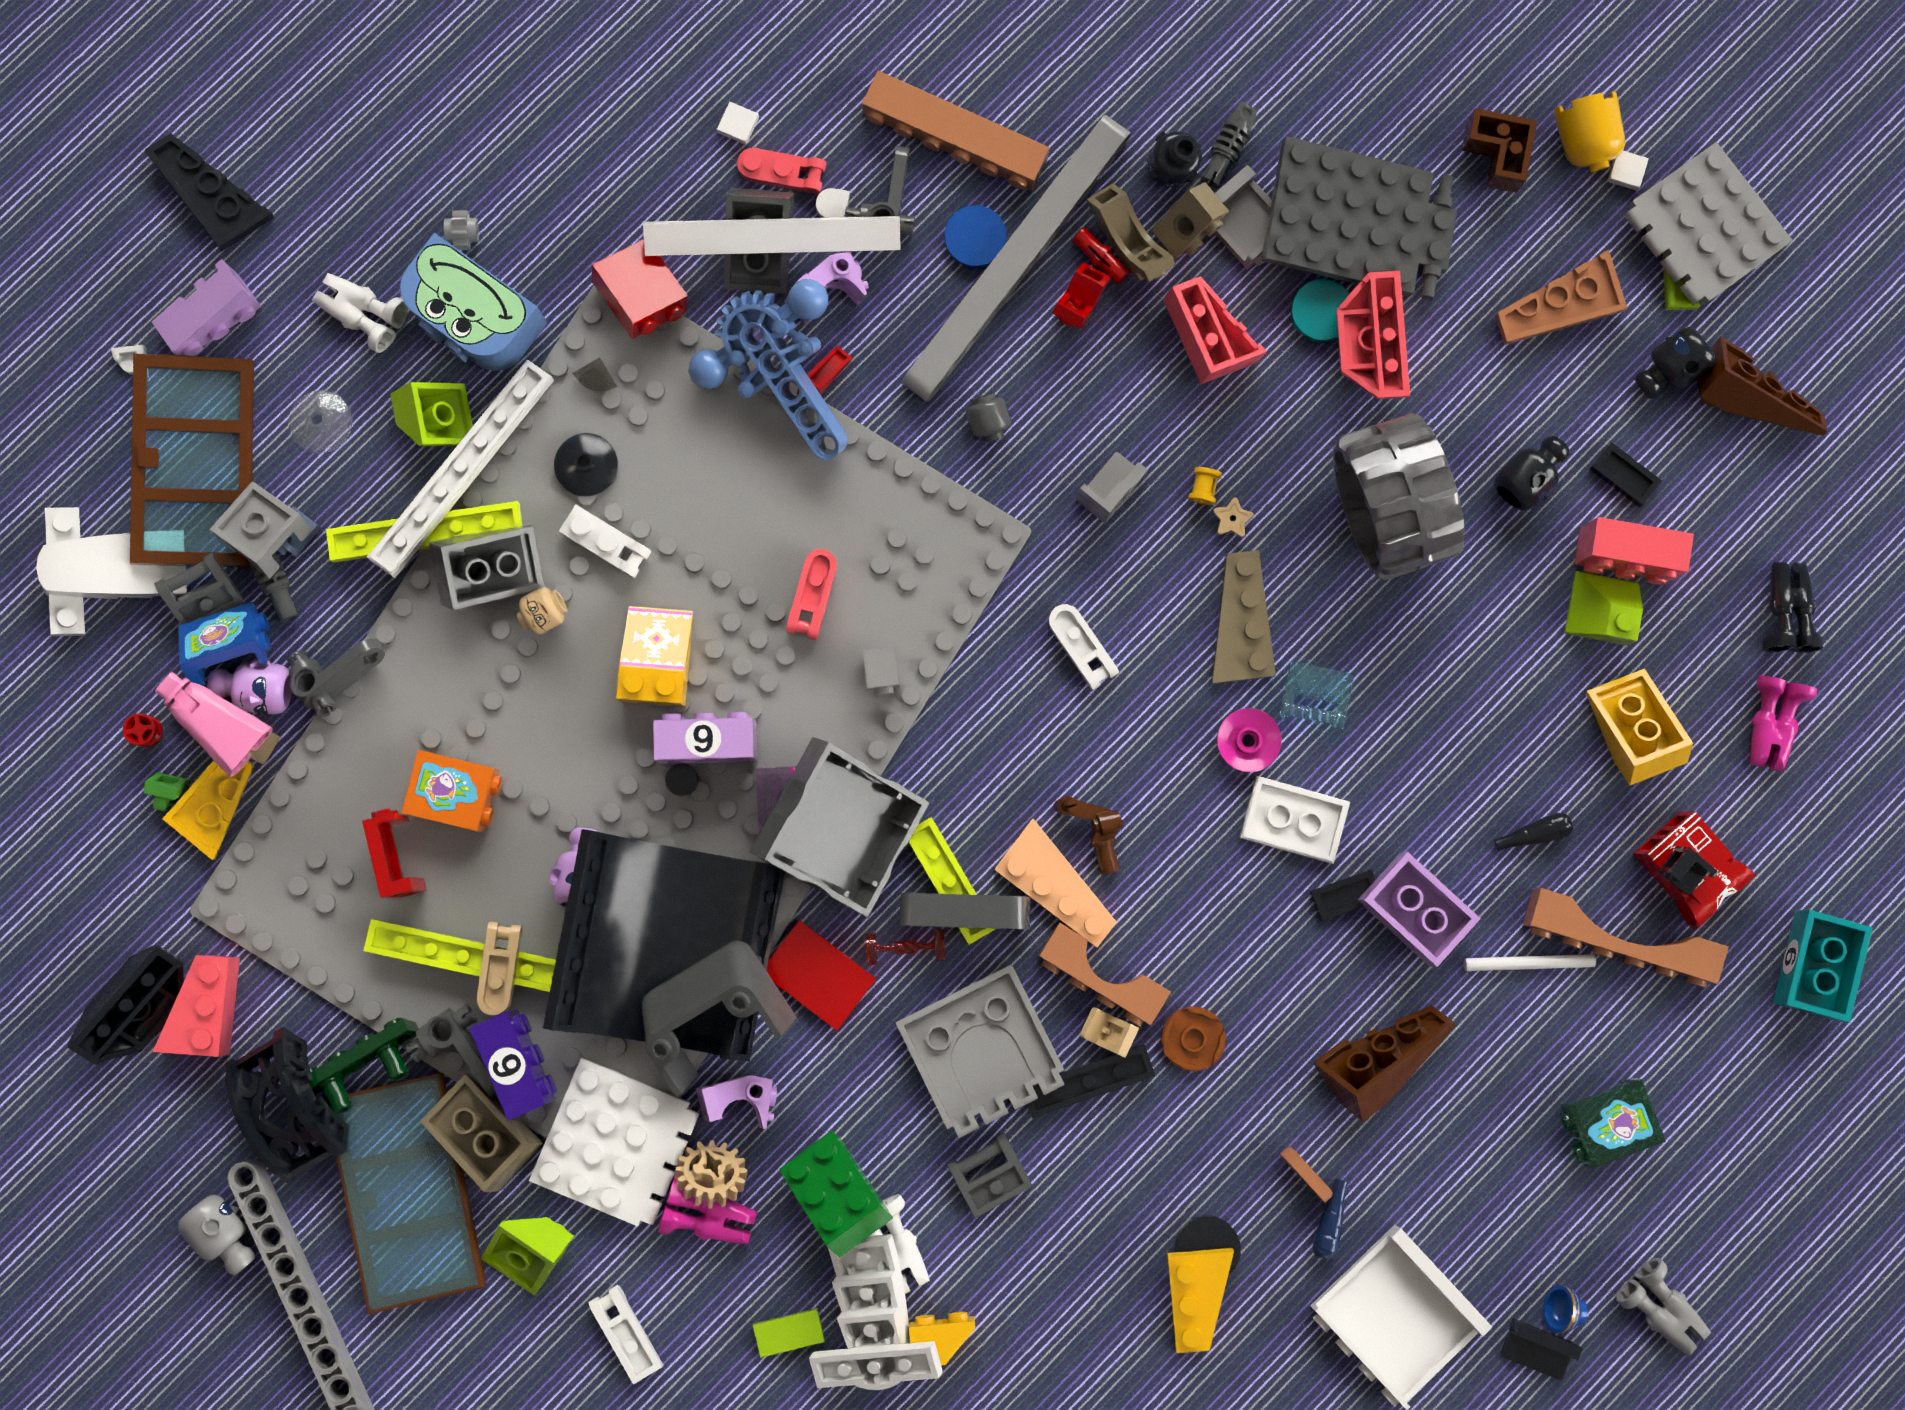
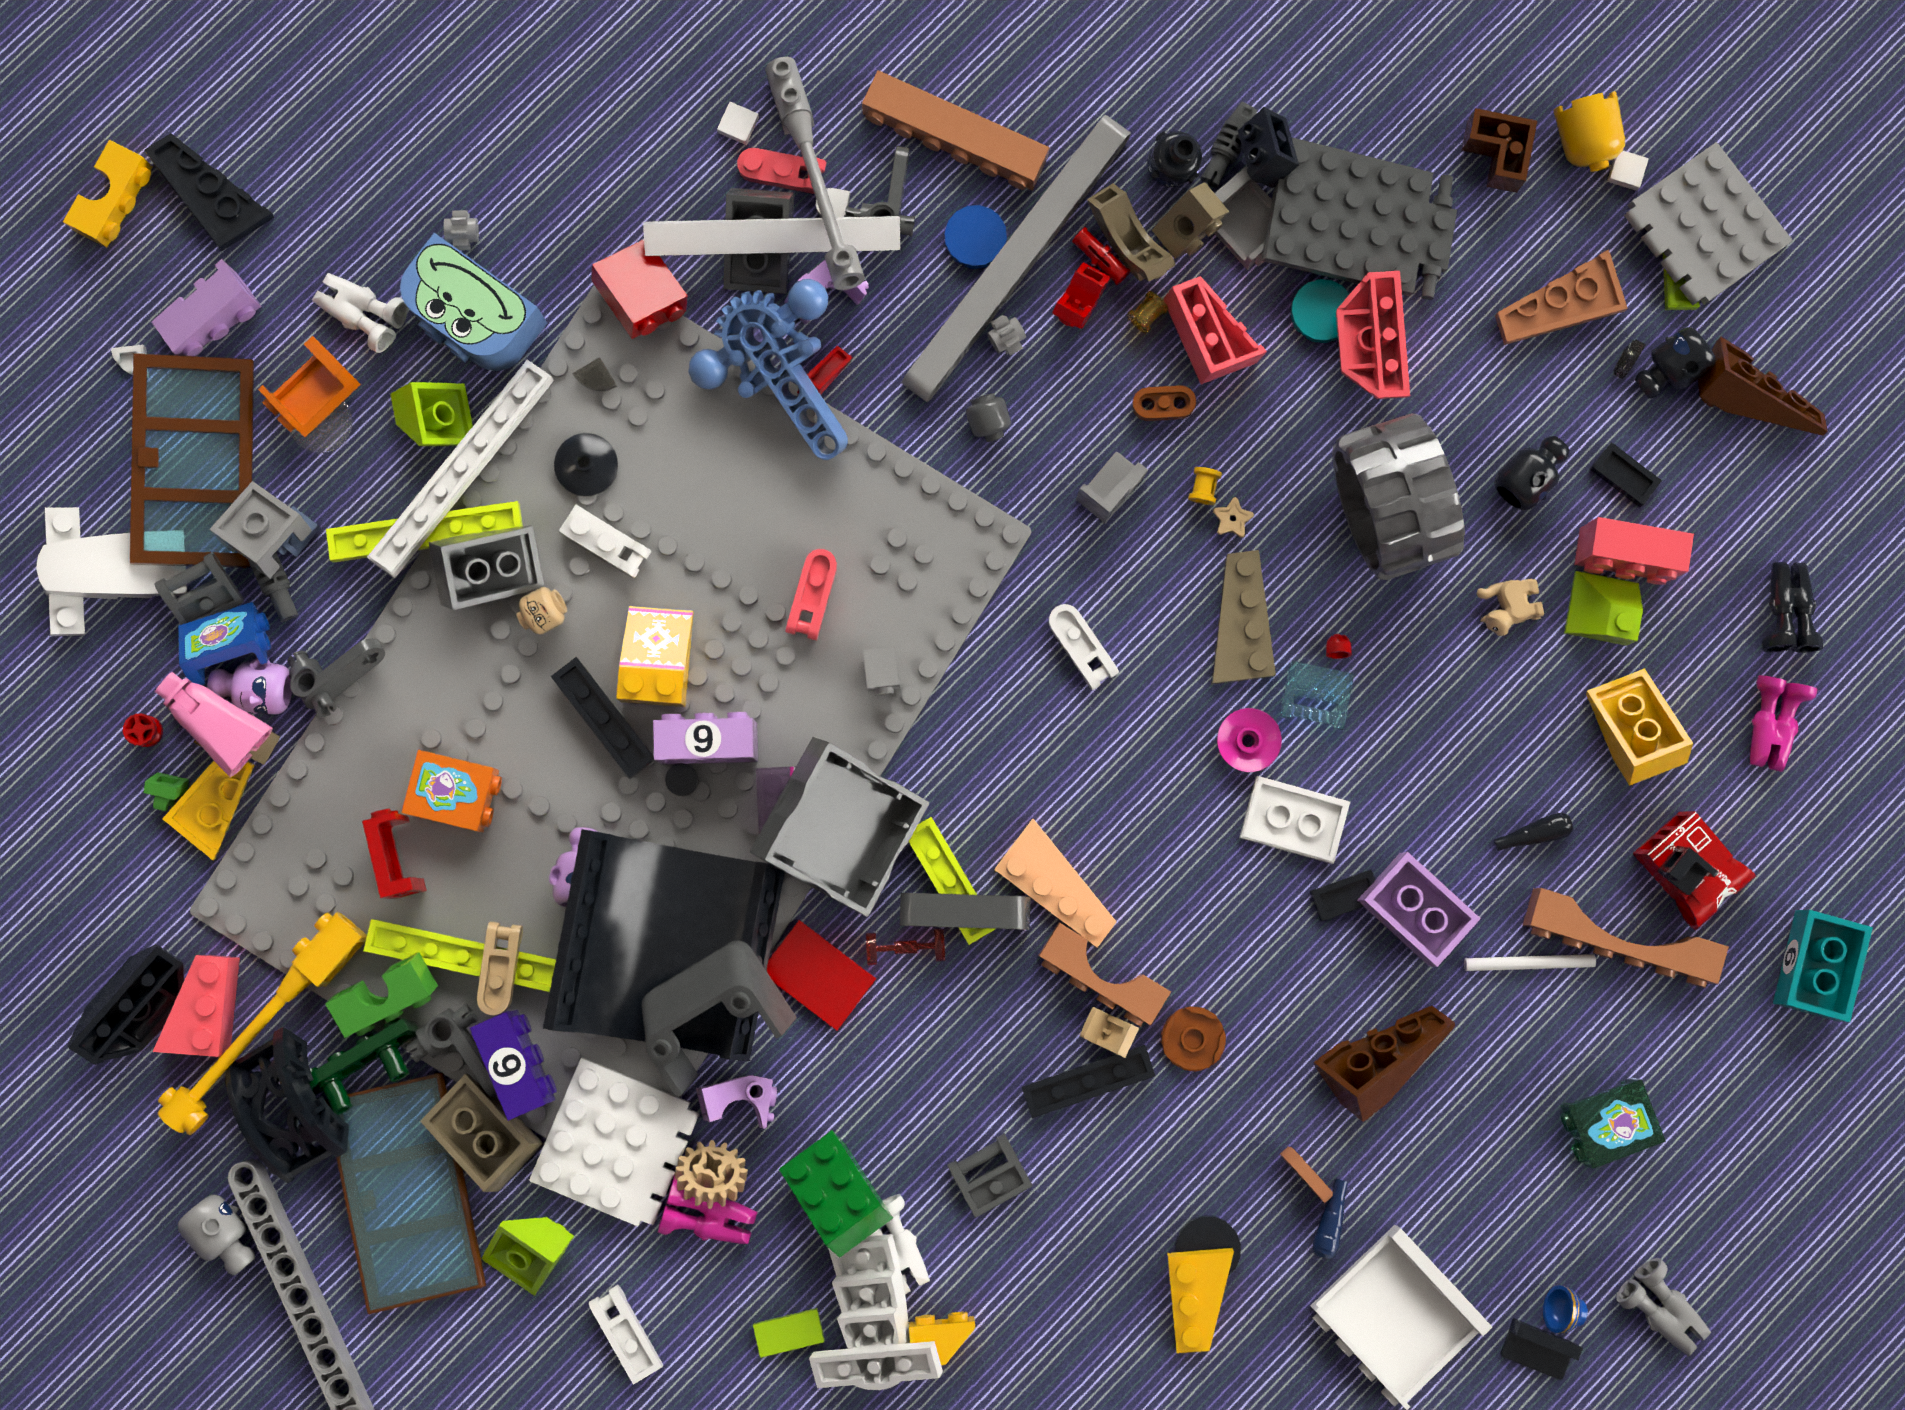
light grey hinge [895,964,1065,1138] -> none
reddish brown pin [1054,796,1122,875] -> none
none -> yellow arch [63,140,153,248]
none -> yellow bar [158,912,367,1135]
none -> orange panel [258,336,361,437]
none -> bright green arch [325,952,438,1038]
none -> black plate [551,657,654,779]
none -> light grey bar [765,57,865,290]
none -> light grey gear [987,315,1026,356]
none -> clear yellow bush [1127,291,1169,334]
none -> dark orange plate [1132,386,1196,421]
none -> black brick [1238,107,1299,189]
none -> red hinge [1326,634,1352,659]
none -> tan animal [1477,579,1544,636]
none -> clear smoke tile [1613,339,1646,379]

